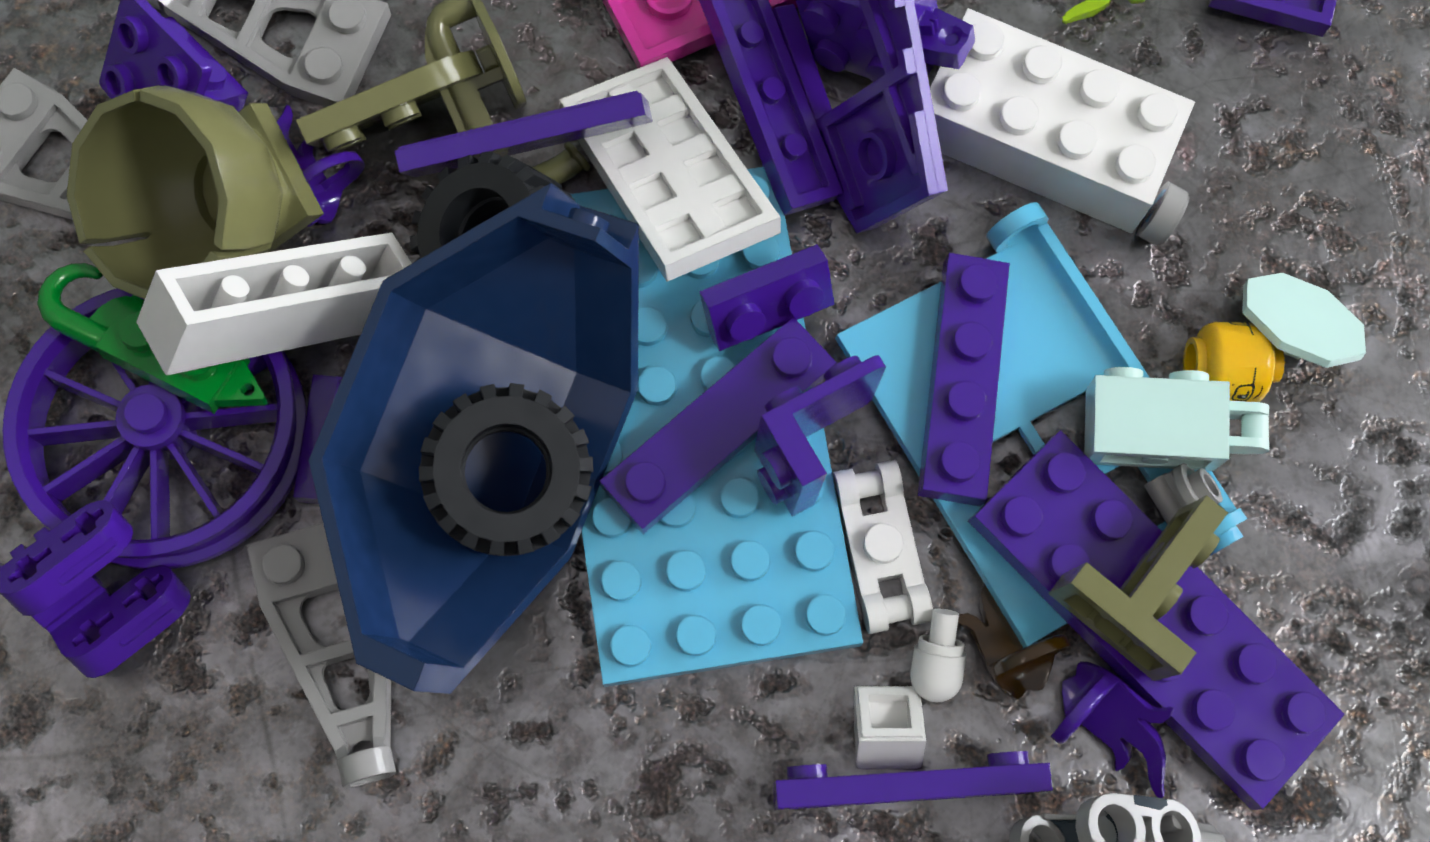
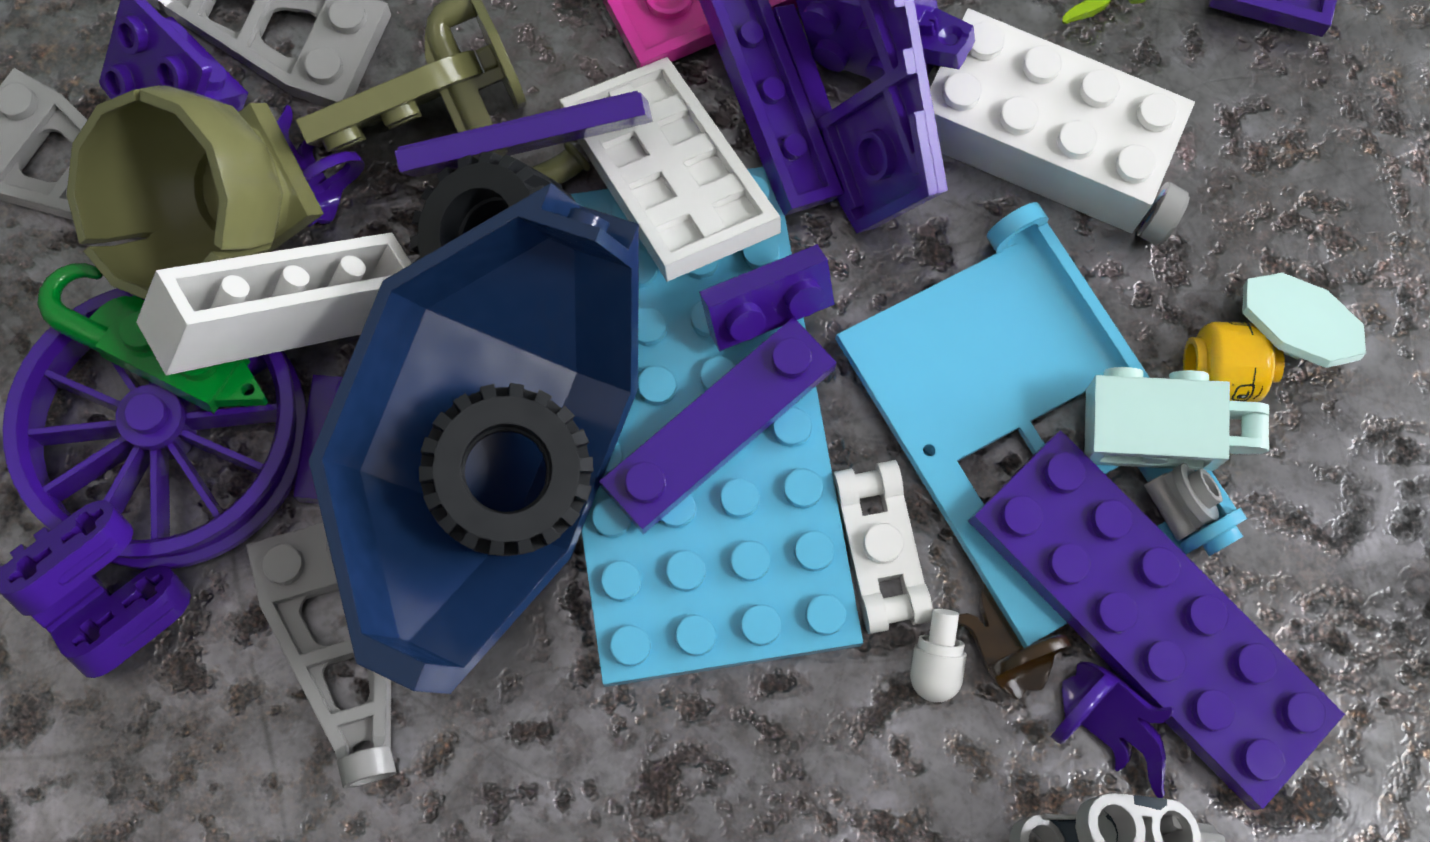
dark purple bracket [754,355,886,517] -> none
dark purple plate [772,751,1053,811] -> none
white slope [853,686,926,769] -> none
dark purple plate [917,252,1010,507] -> none
olive bracket [1048,495,1228,681] -> none

